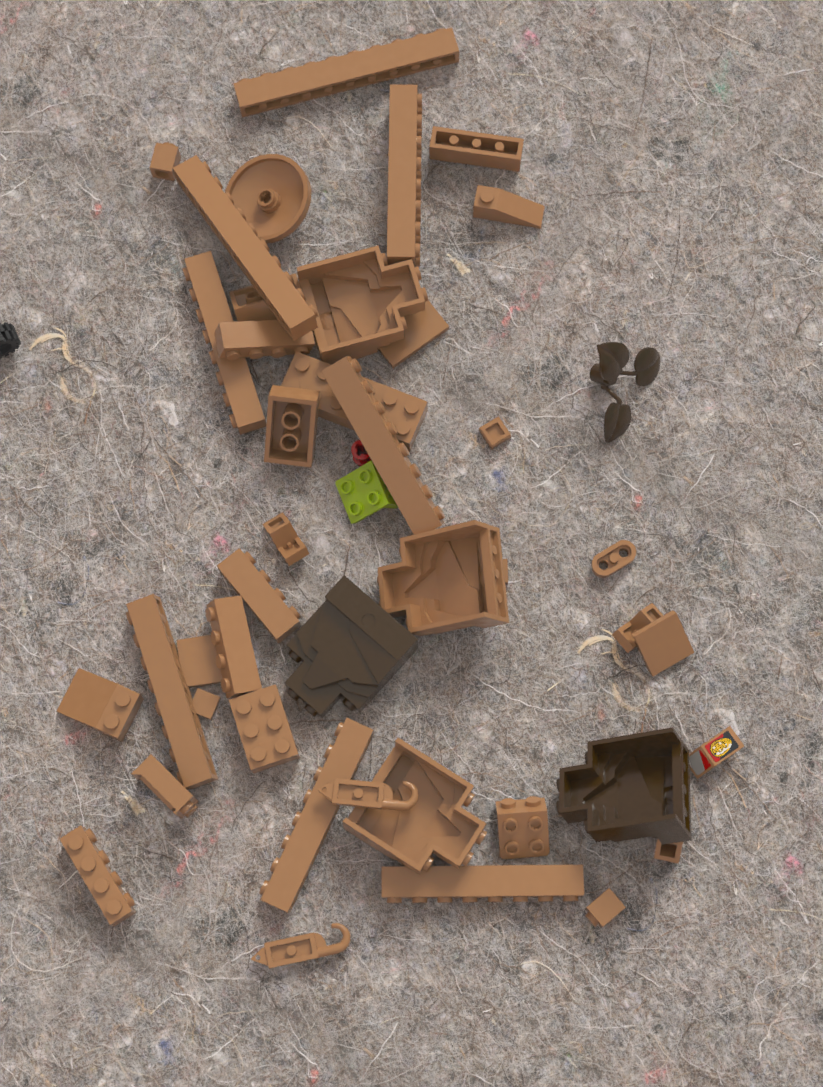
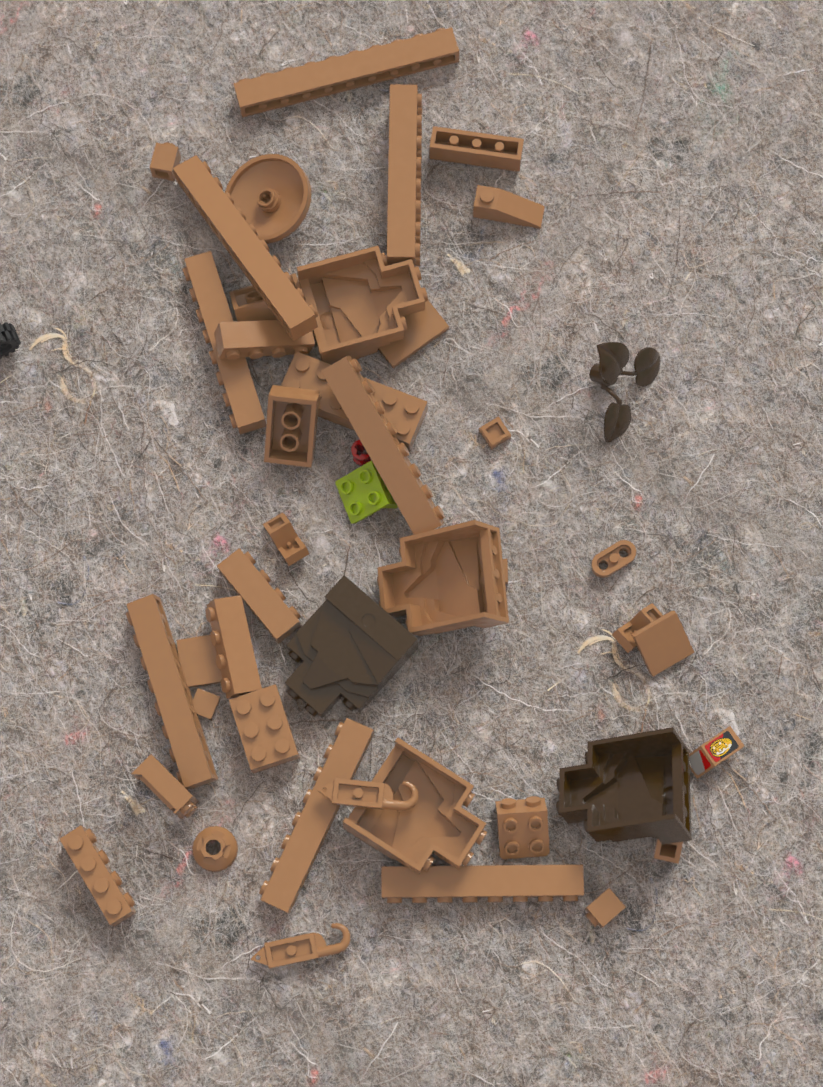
medium nougat slope [56,668,144,742] -> none
none -> medium nougat piece [192,826,238,872]

